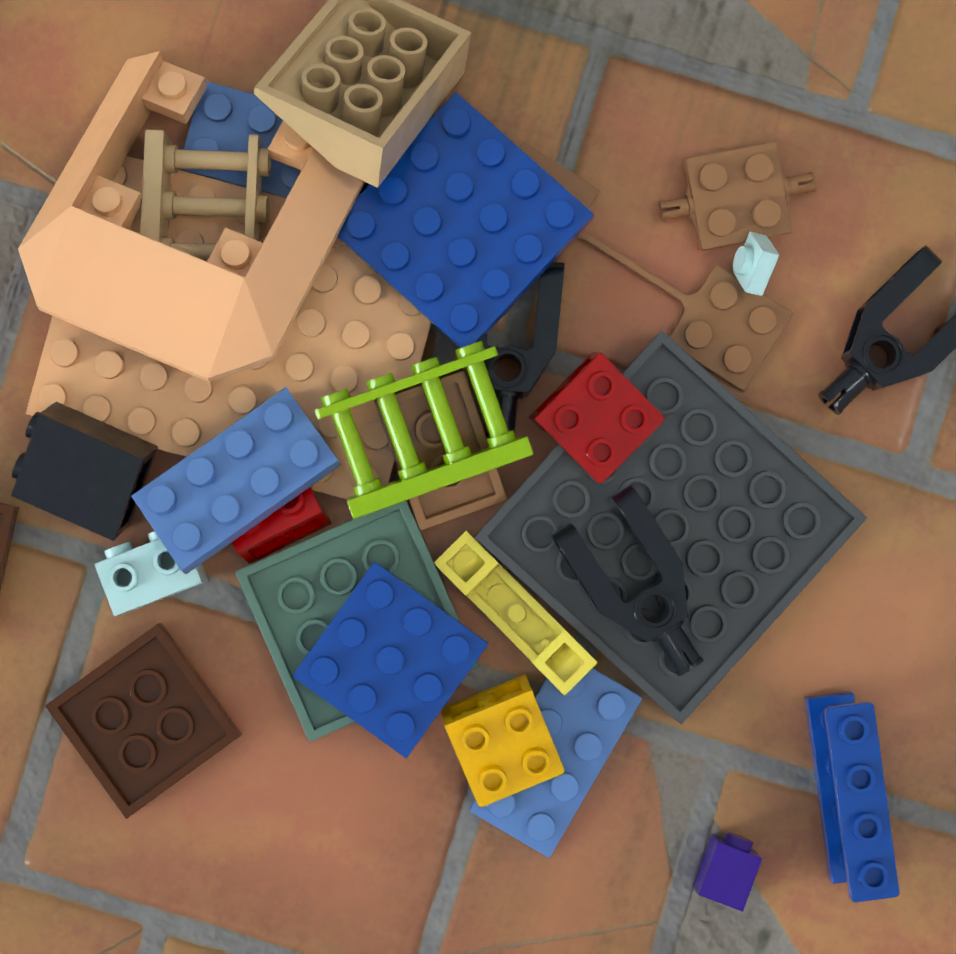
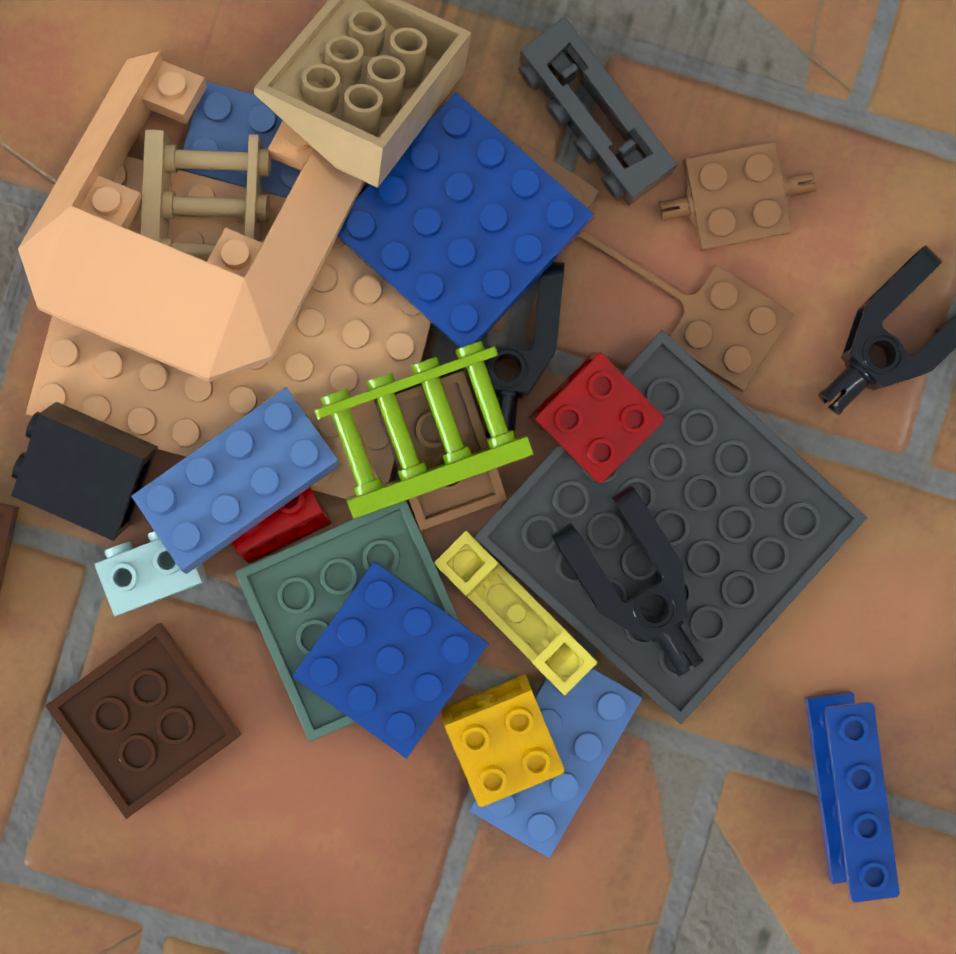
dark purple brick [693,832,762,912] -> none
light aqua plate [733,231,779,296] -> none
none -> dark grey brick [518,17,677,206]

